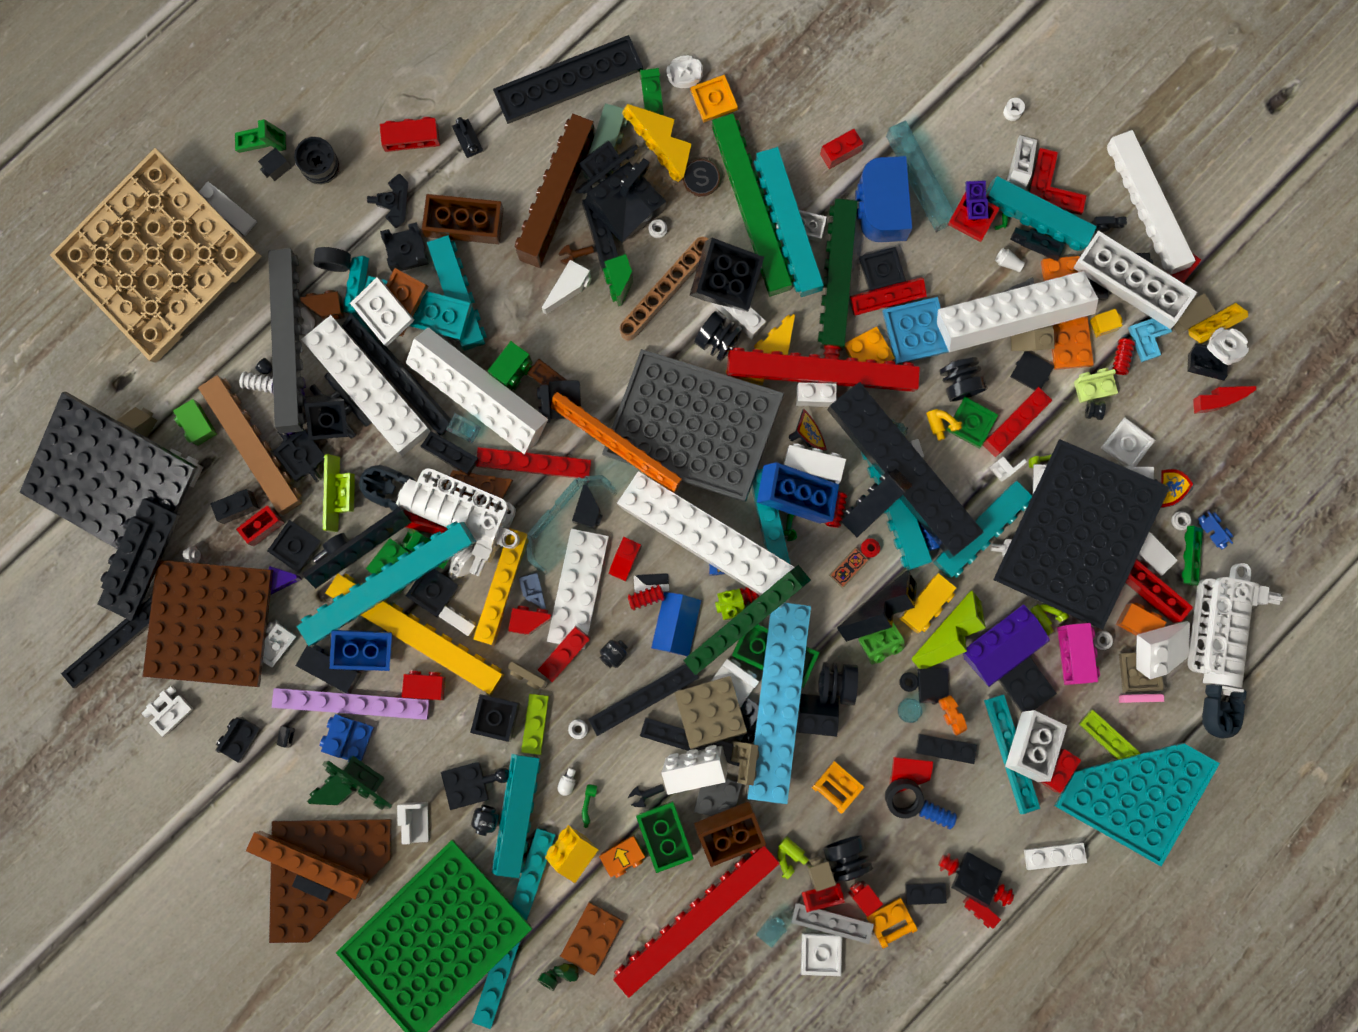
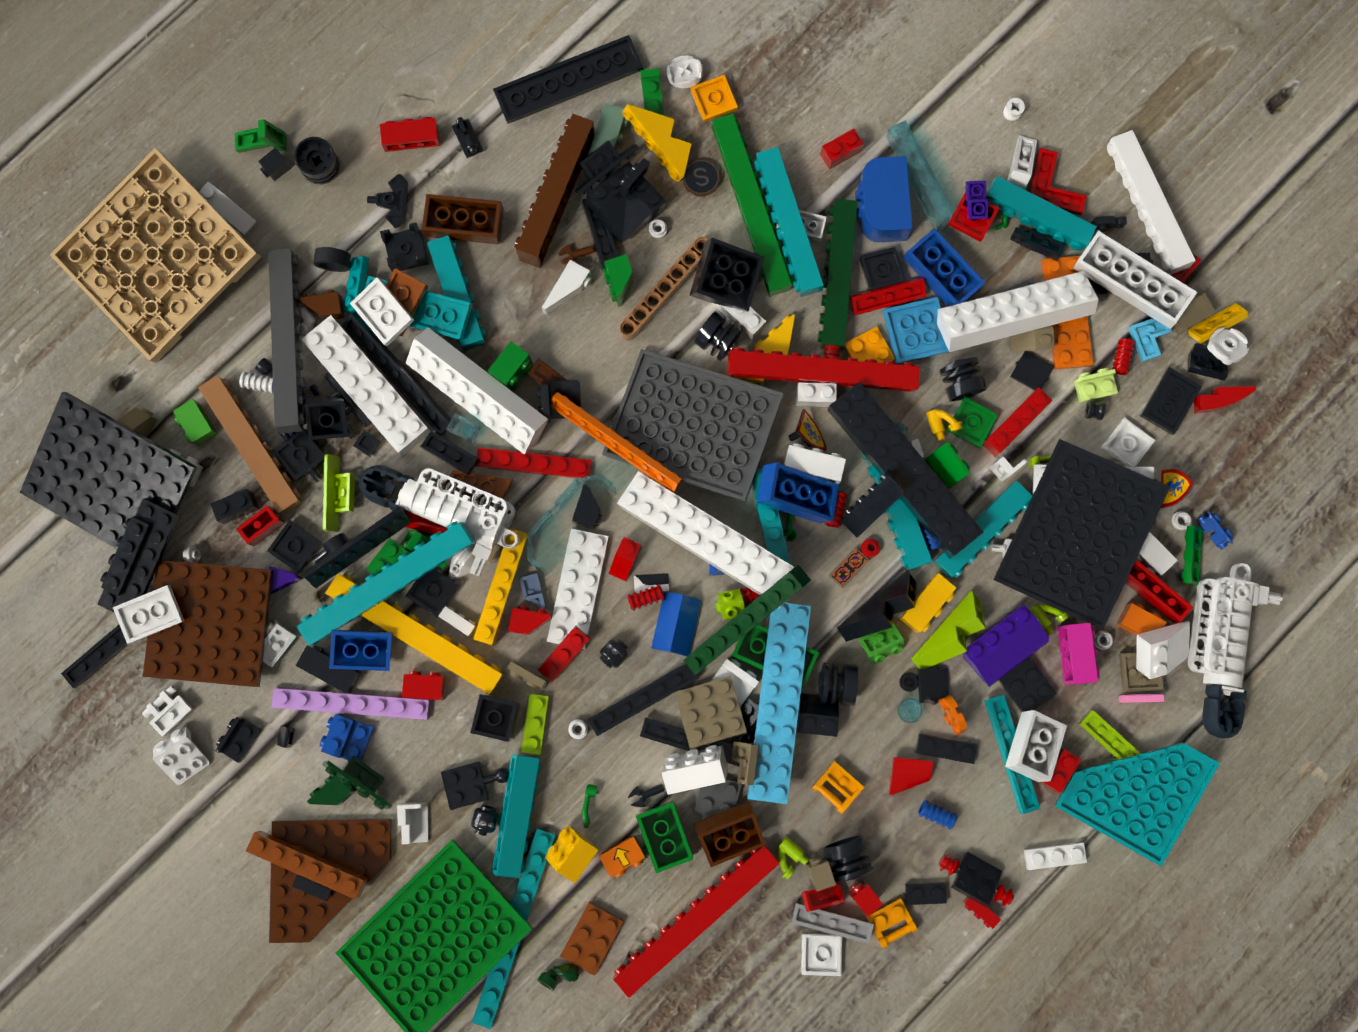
white cylinder [557,768,576,796] -> none
clear light blue bracket [756,915,787,948] -> none
black tyre [885,778,924,819] -> none
white cone [995,248,1025,272] -> none
yellow brick [1089,309,1123,338] -> none
none -> white plate [113,585,184,644]
none -> white bracket [153,726,209,785]
none -> black plate [353,430,381,457]
none -> blue brick [903,228,985,307]
none -> green slope [924,442,971,489]
none -> black plate [1140,367,1202,435]

